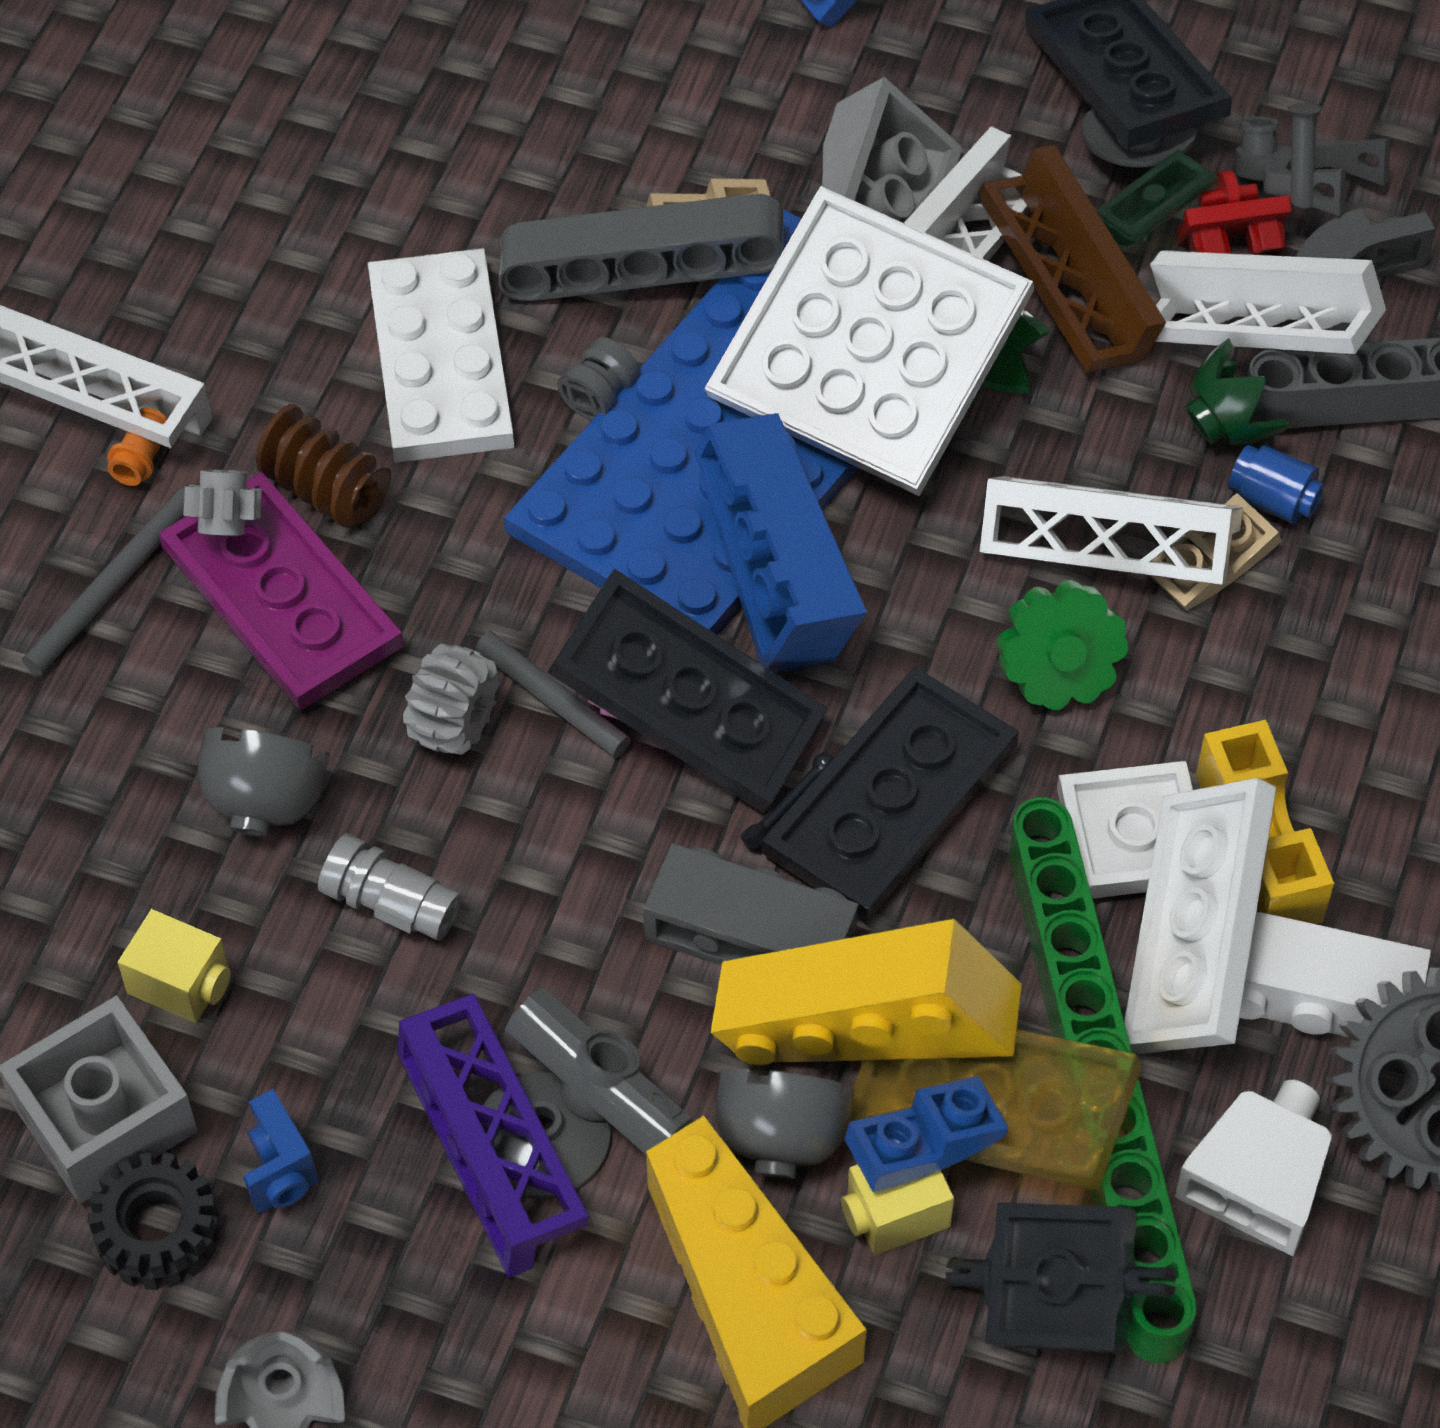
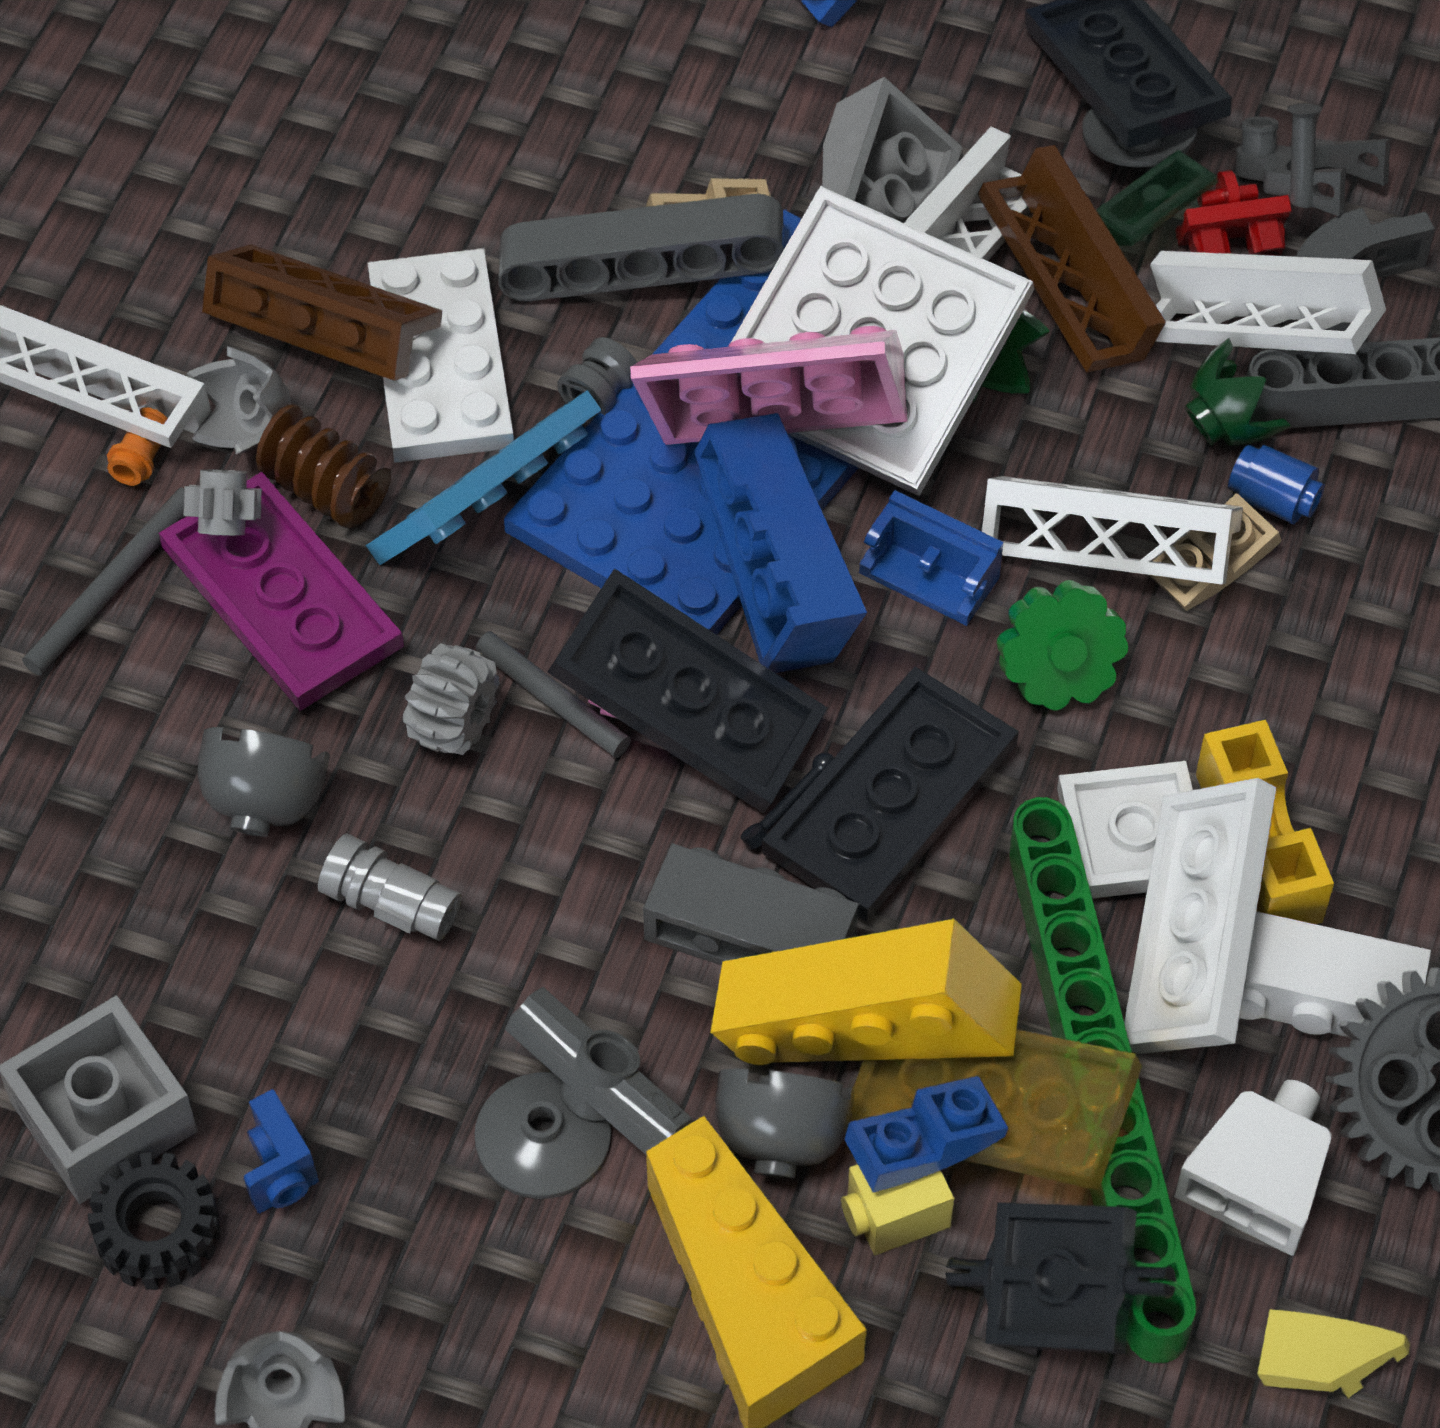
light yellow brick [118,909,231,1024] -> none
dark purple fence [397,994,589,1278] -> none
none -> light grey piece [187,346,291,455]
none -> reddish brown fence [202,244,443,381]
none -> dark azure wing [366,390,601,565]
none -> bright pink slope [630,326,907,445]
none -> blue hinge [859,490,1004,626]
none -> light yellow slope [1257,1309,1410,1398]

